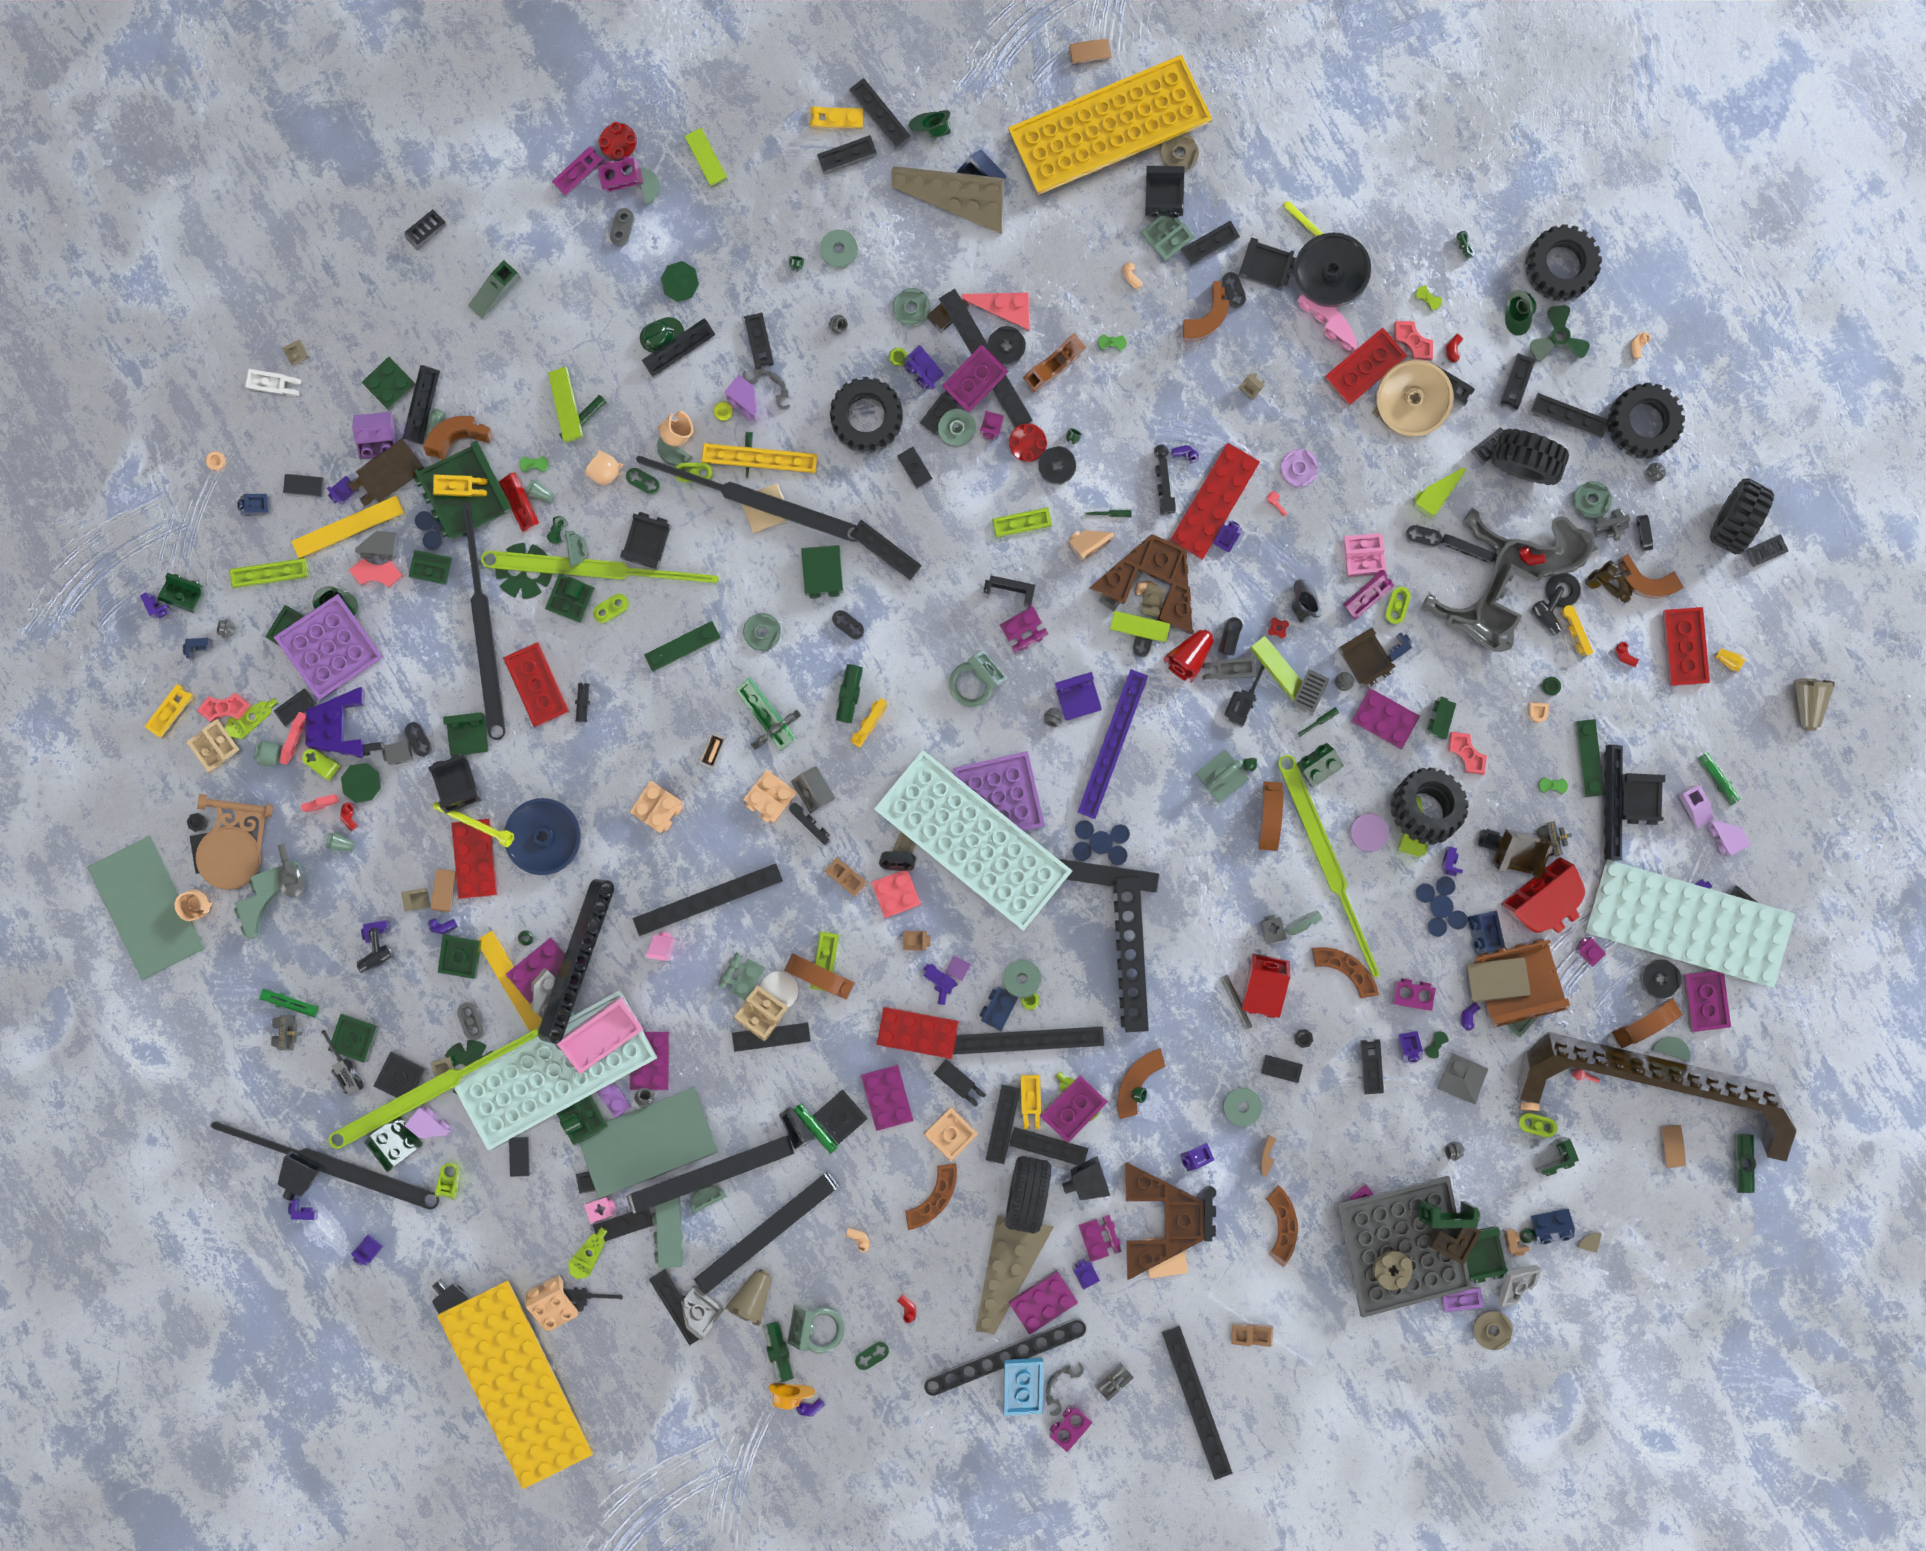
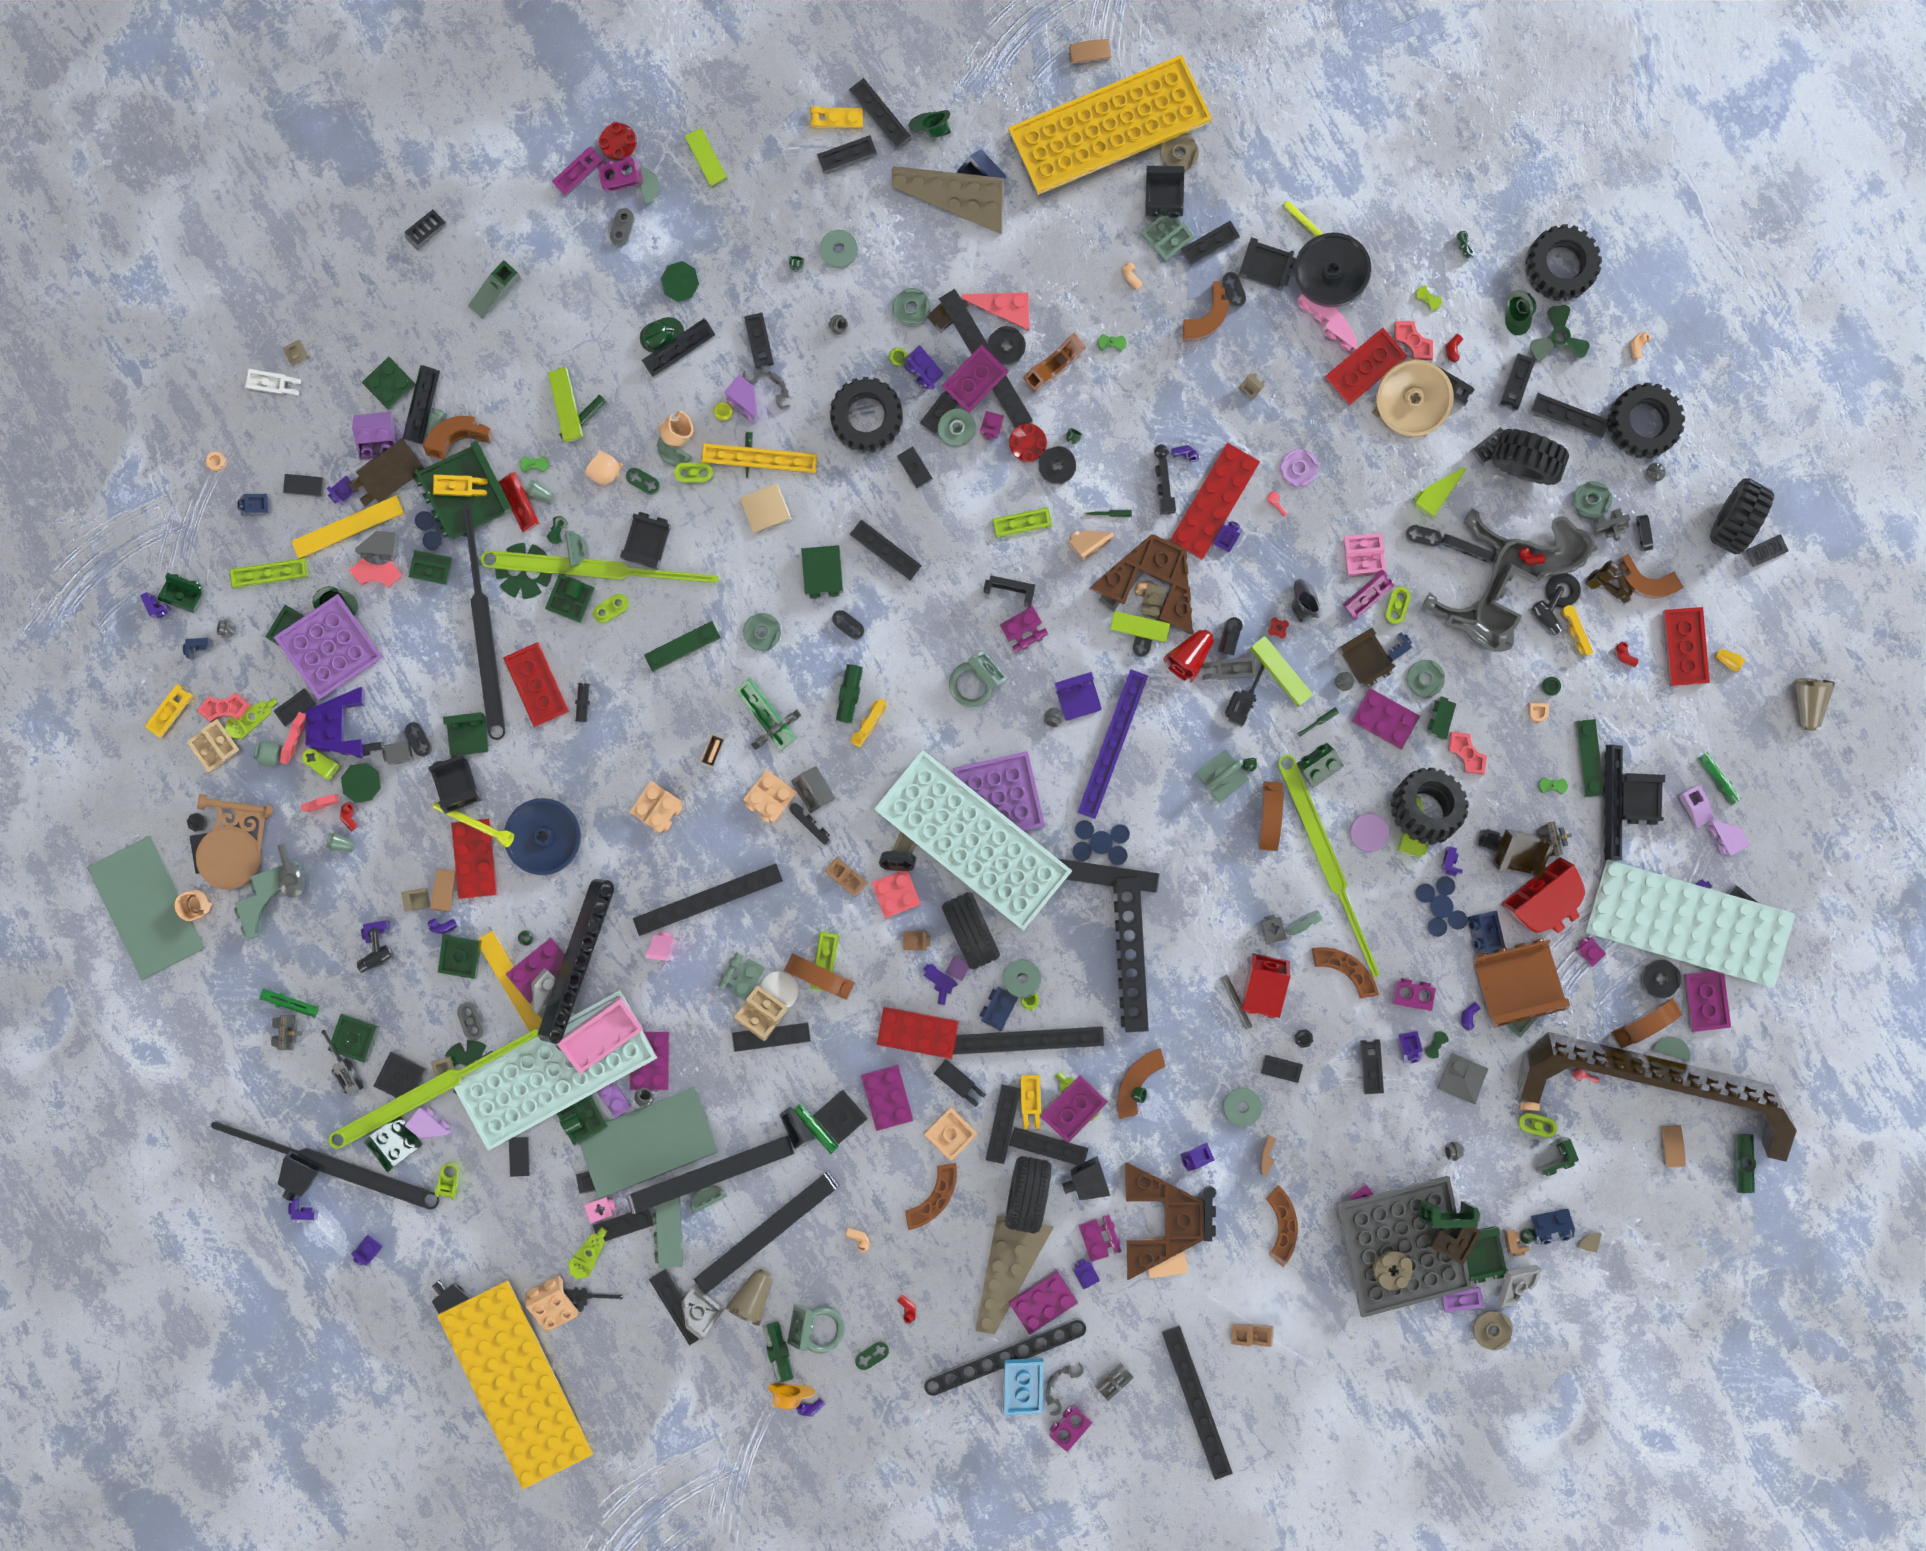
black piece [636,456,862,542] -> none
dark grey panel [1292,669,1329,715] -> none
dark tan tile [1467,958,1531,1003] -> none
none -> black tyre [942,892,1000,970]
none -> sand green tile [1406,660,1445,698]

